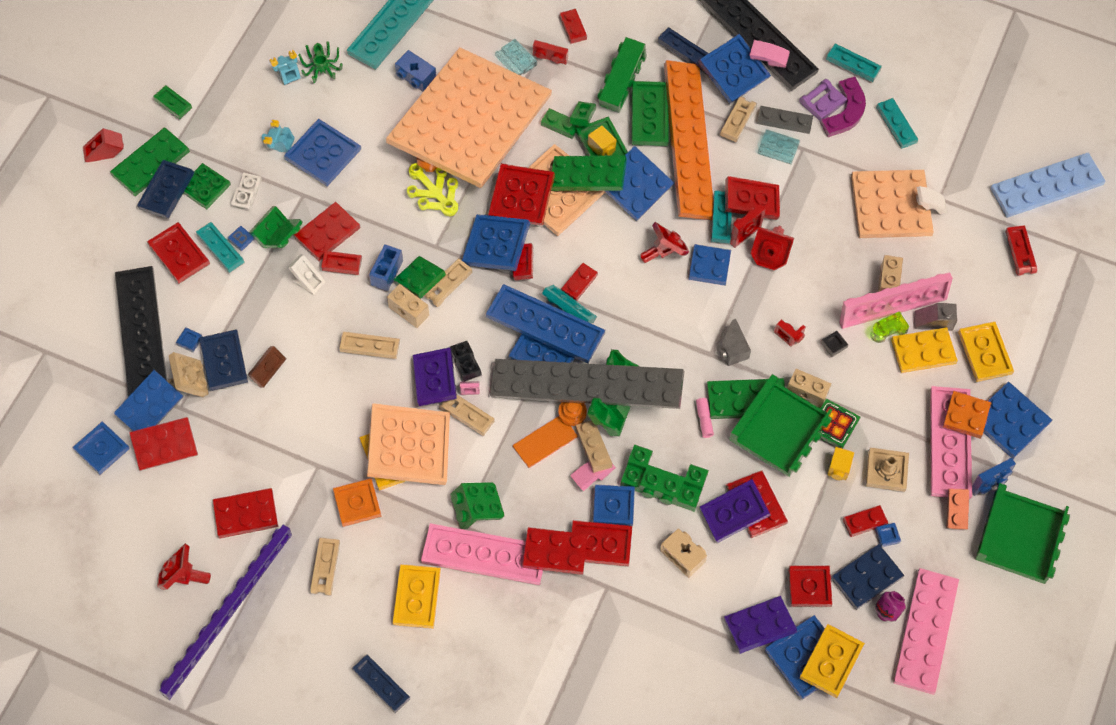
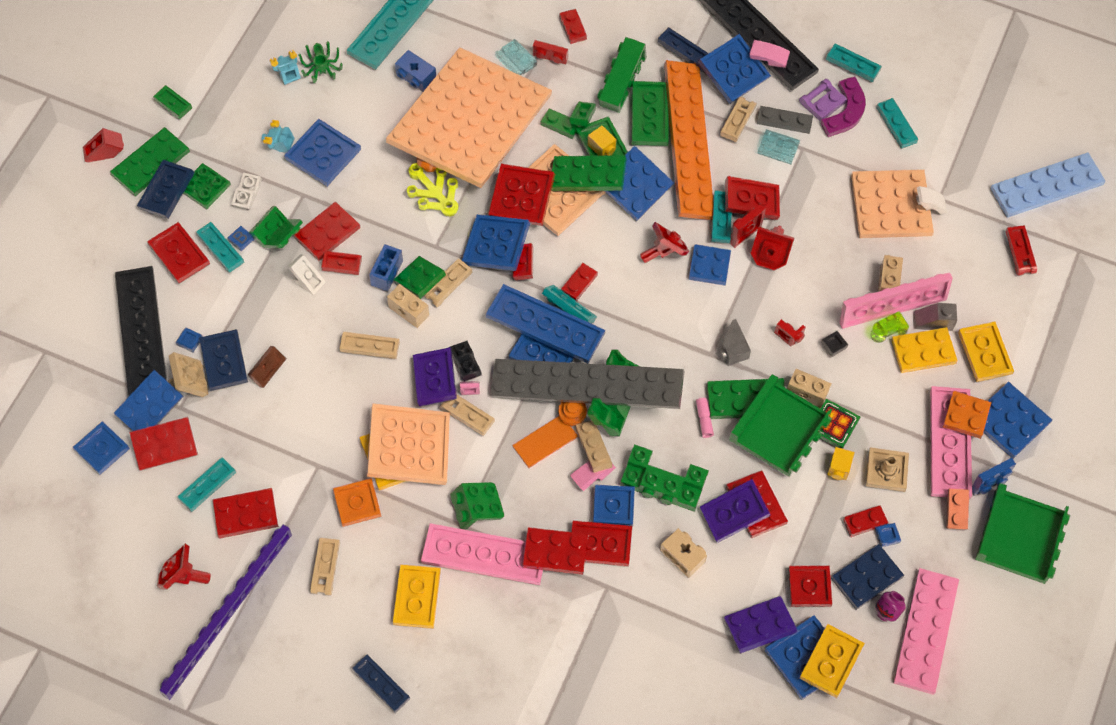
none -> teal plate [177,457,236,512]

